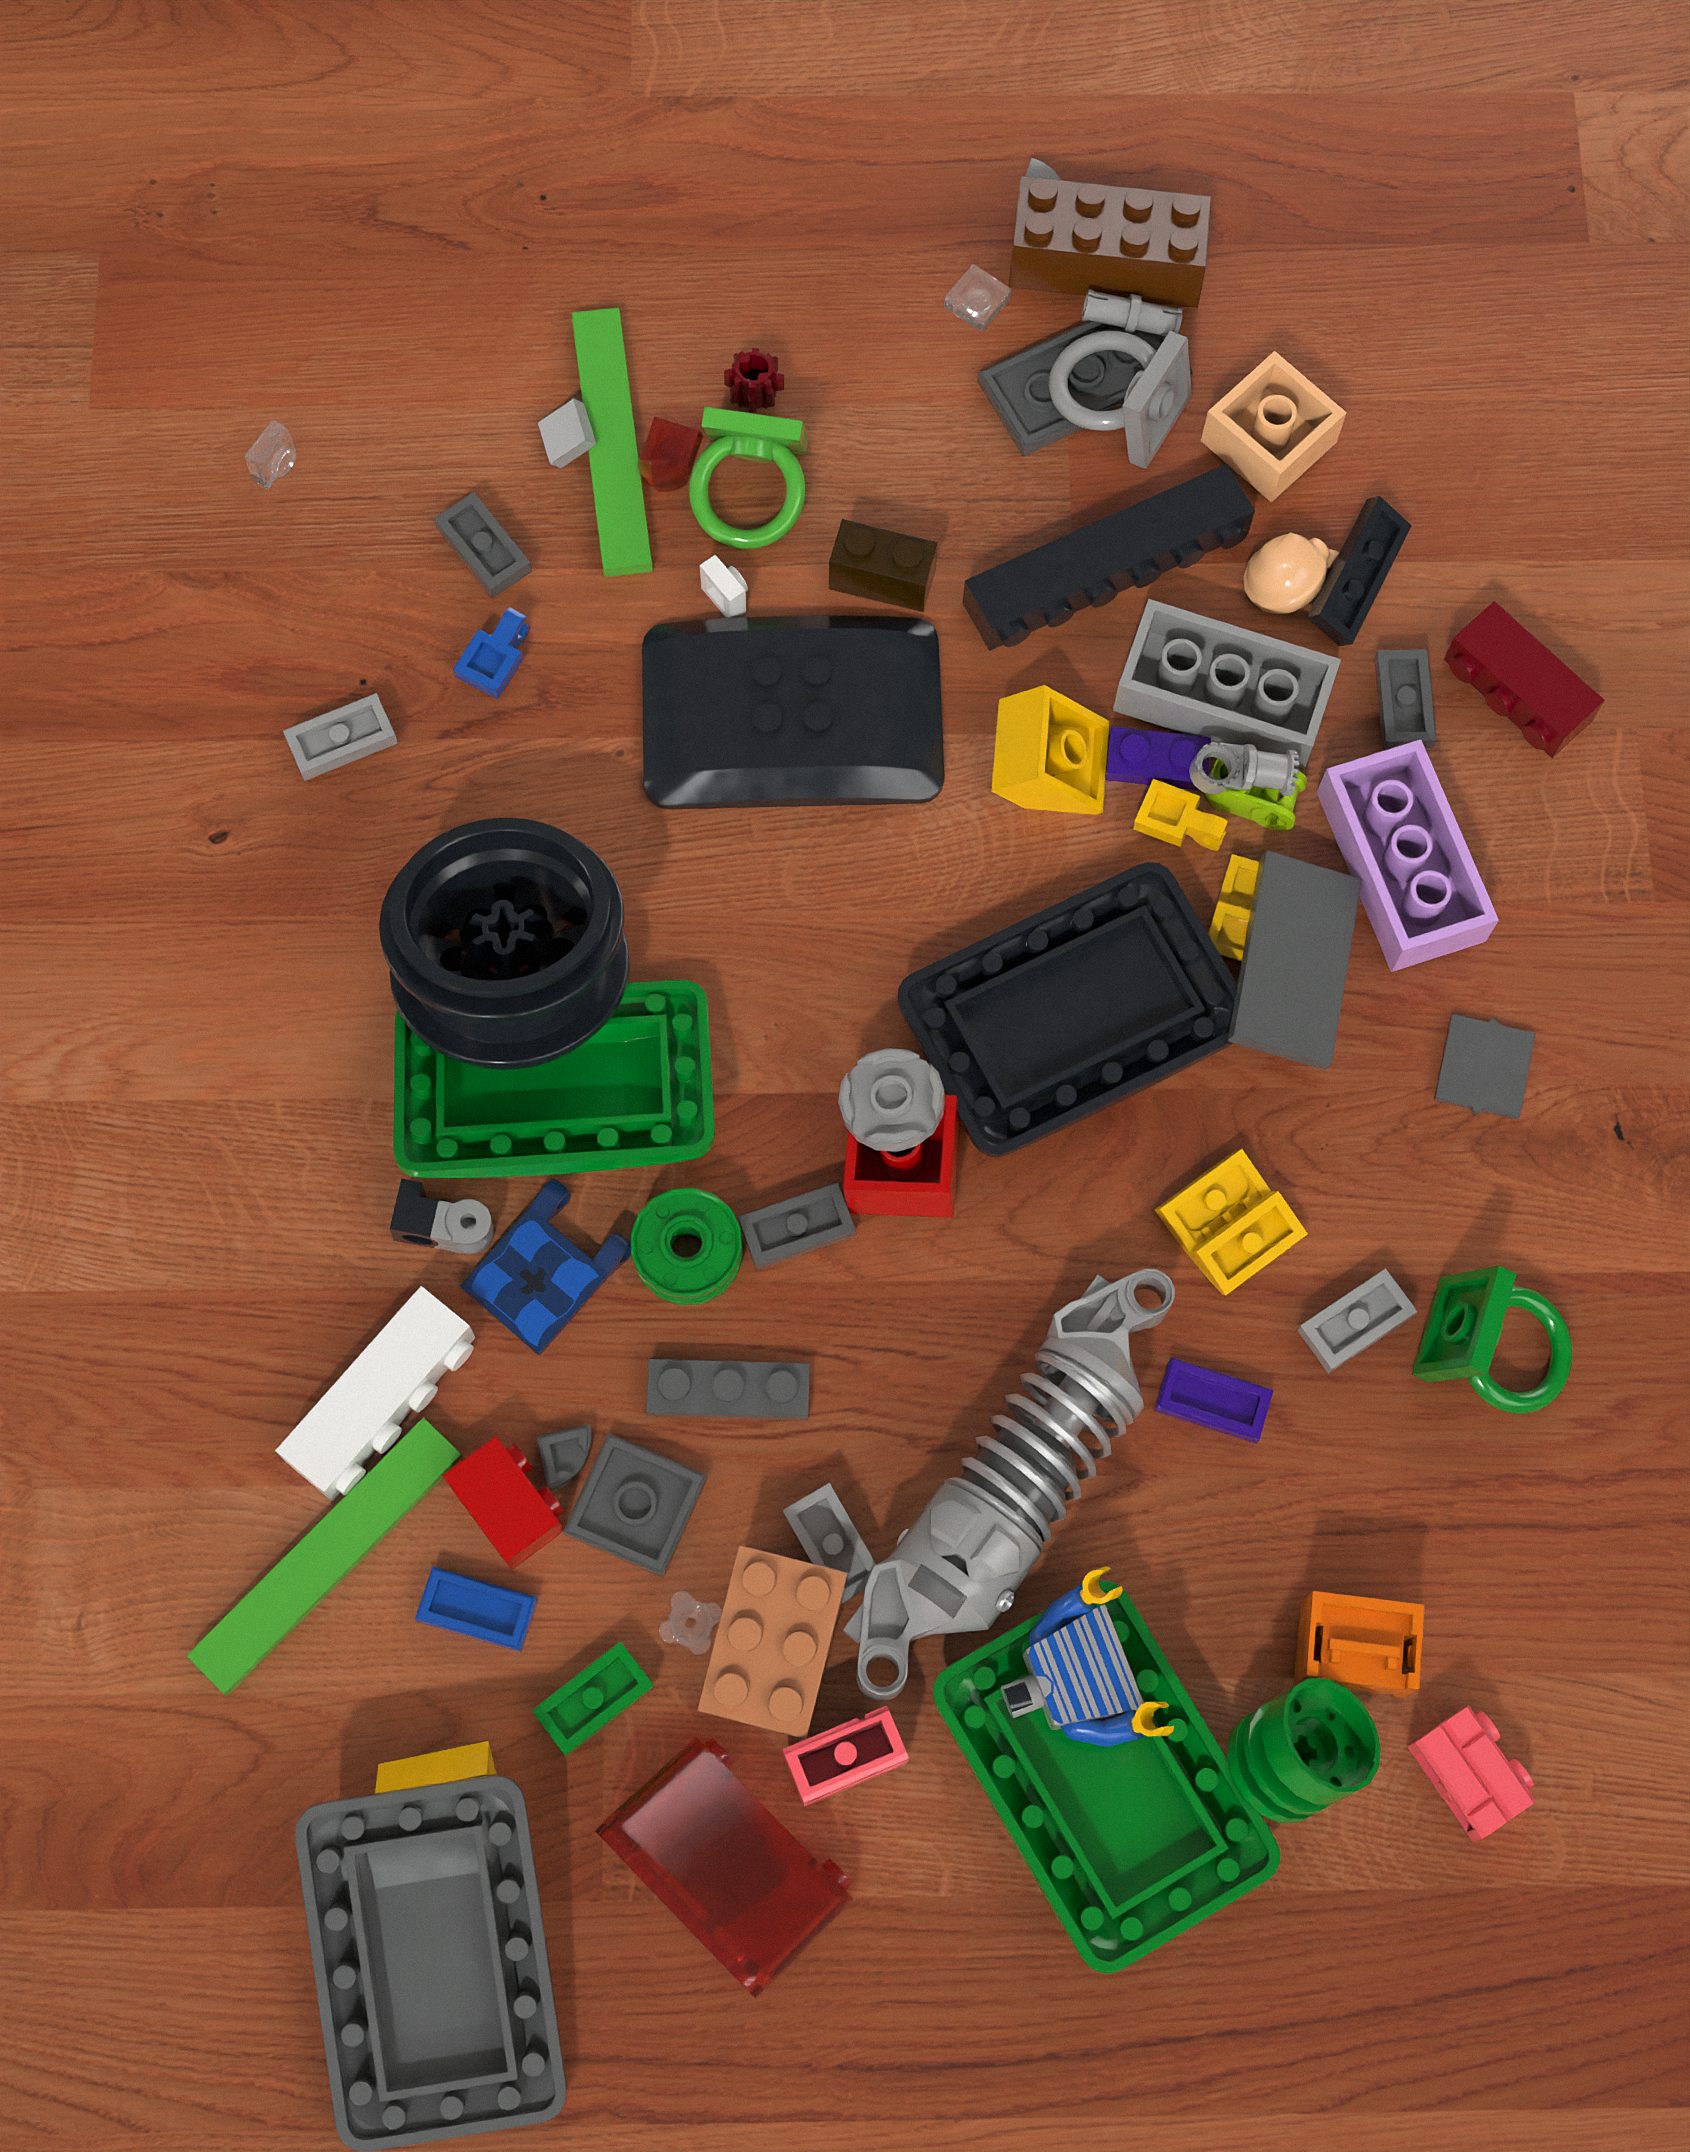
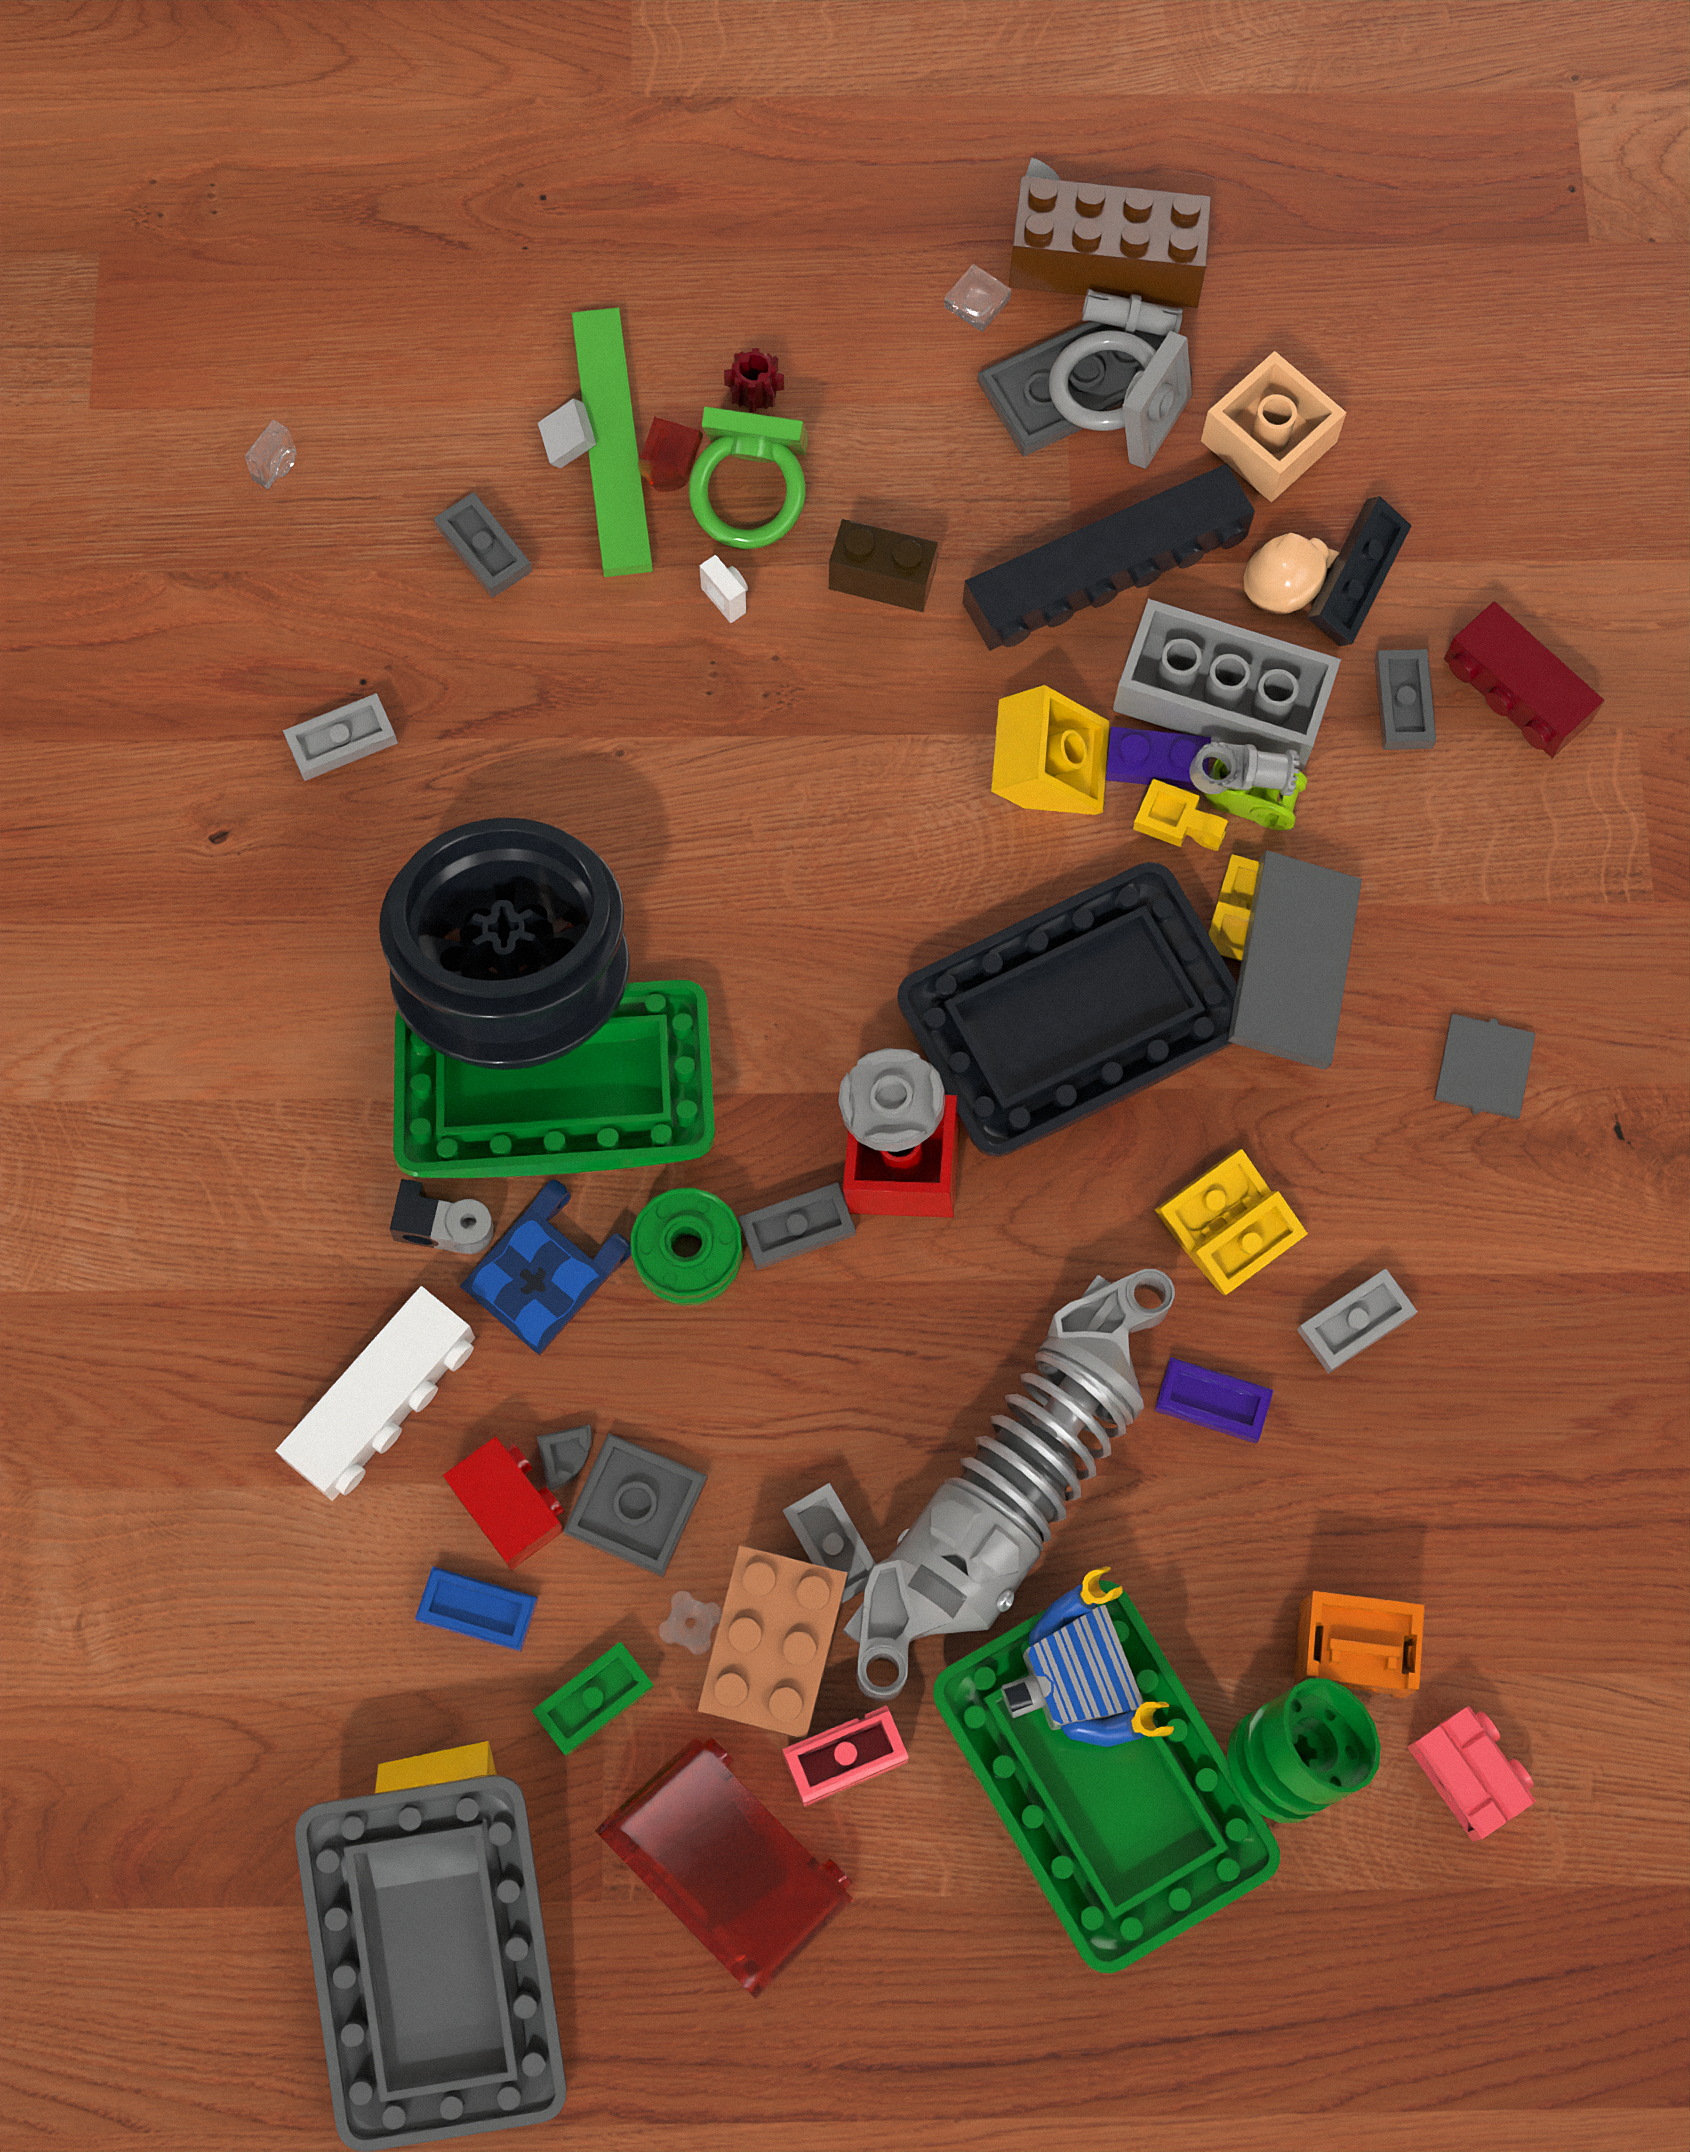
bright green tile [186,1417,463,1696] -> none
blue plate [453,607,530,699] -> none
black wedge [642,615,945,809] -> none
dark grey plate [646,1359,809,1420] -> none
lavender brick [1317,739,1499,972] -> none
green tile [1411,1265,1572,1414] -> none

